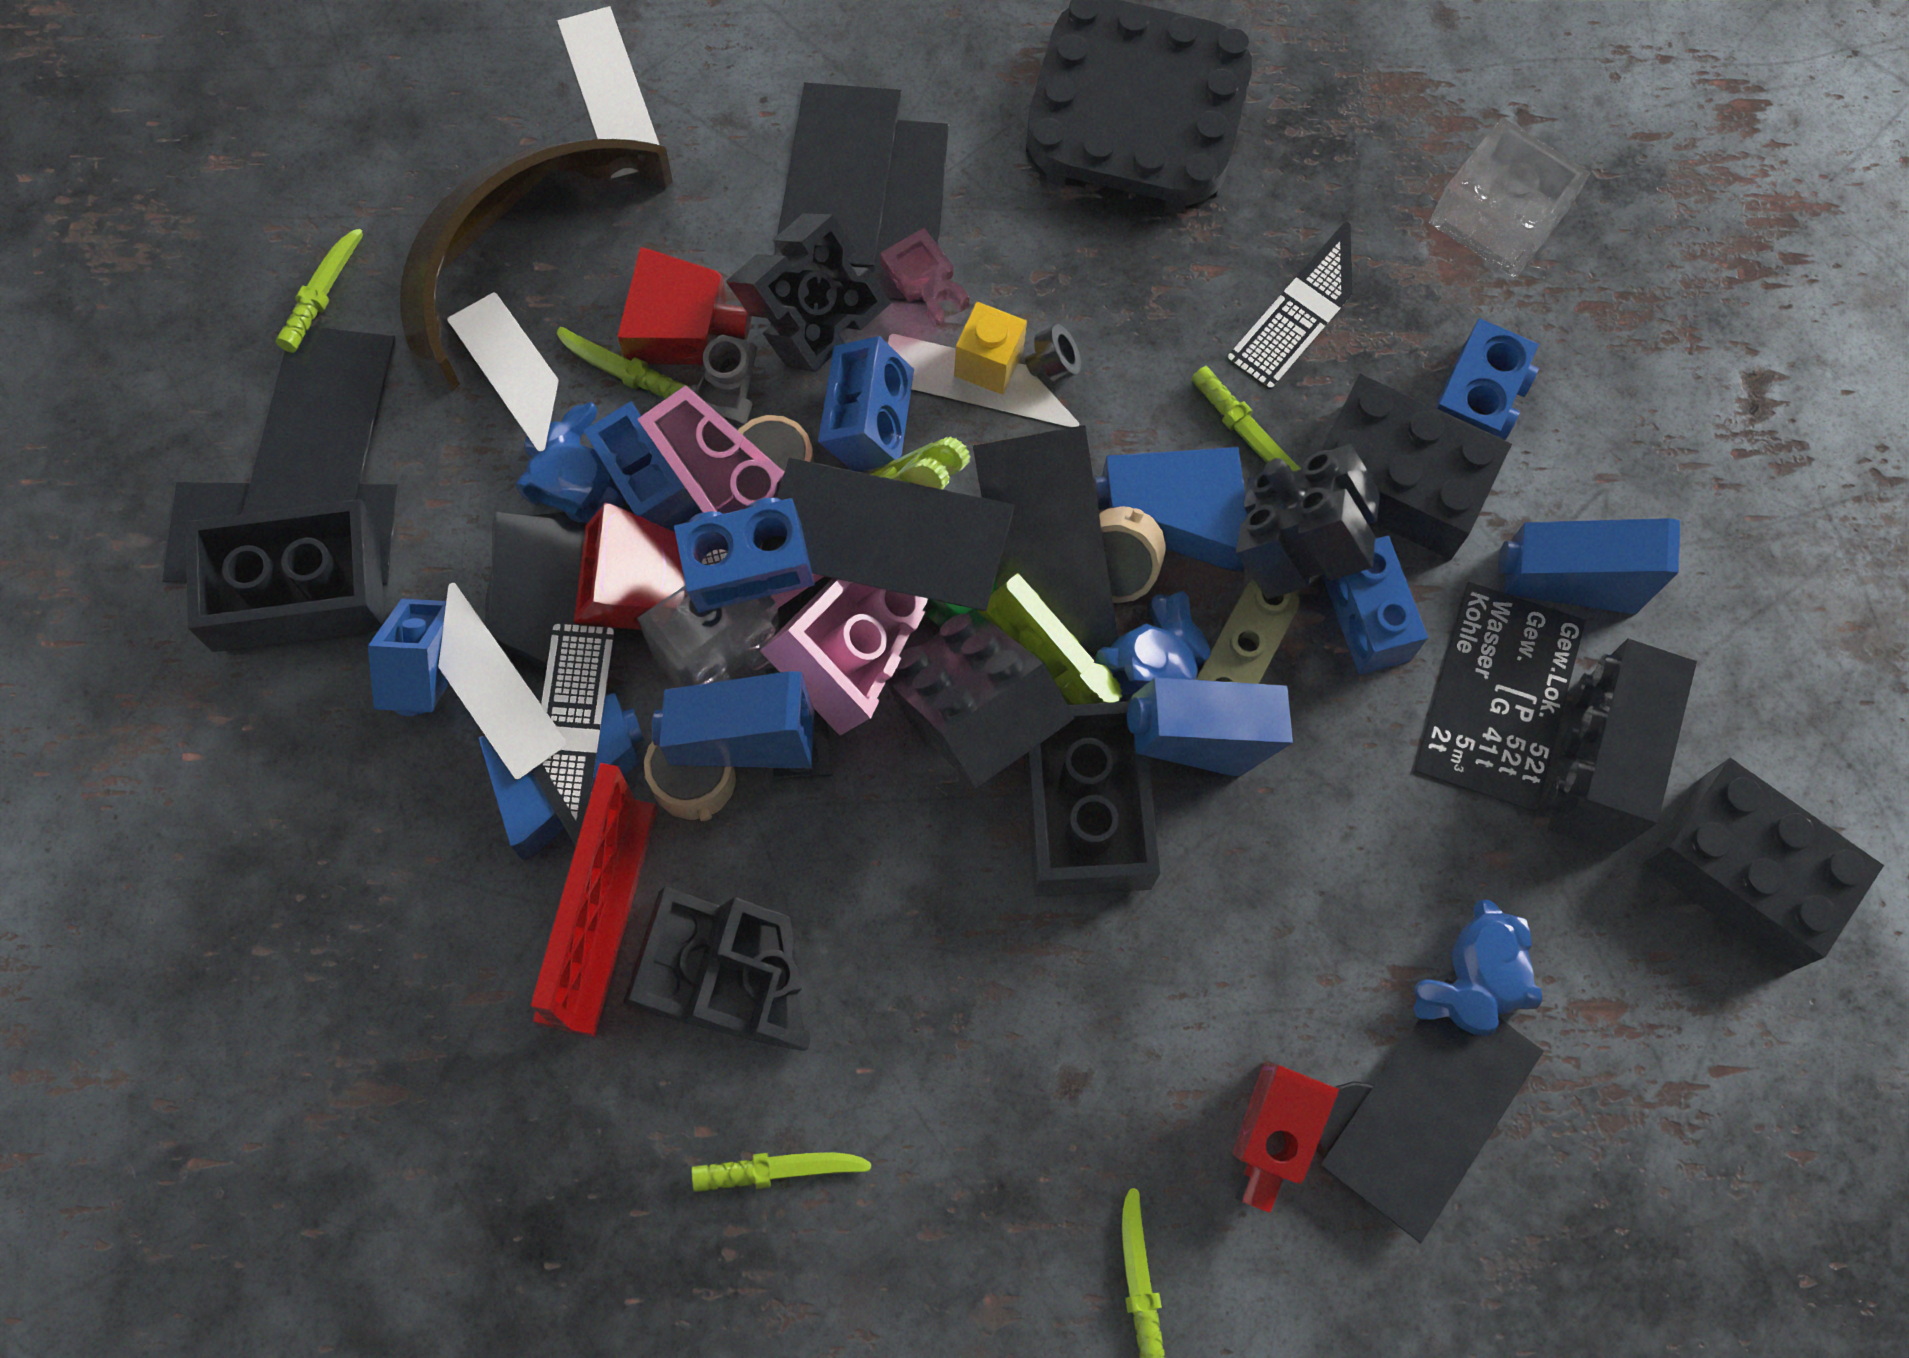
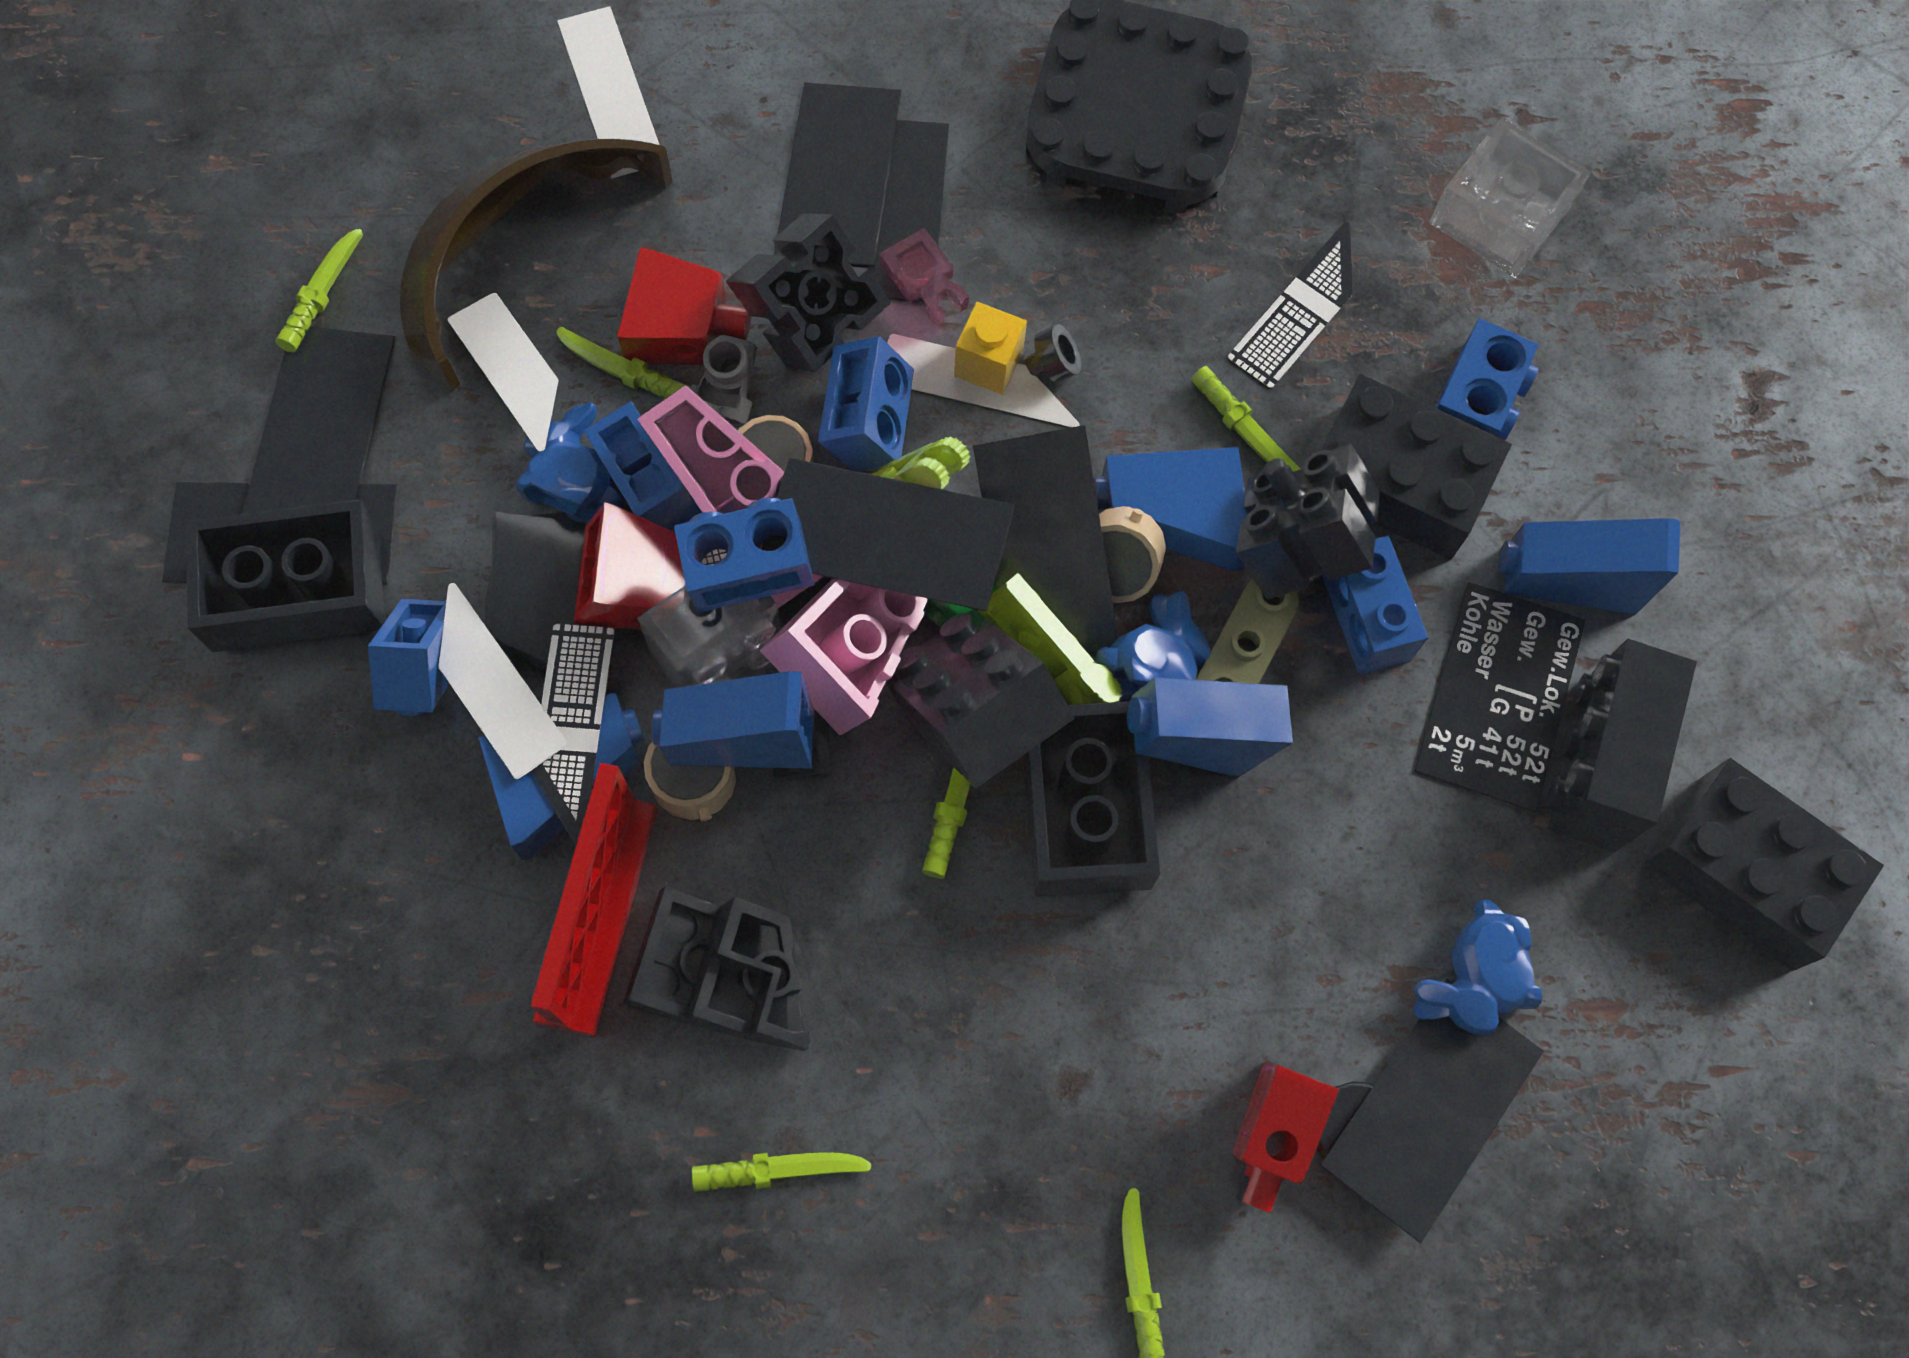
none -> lime piece [922,767,970,879]

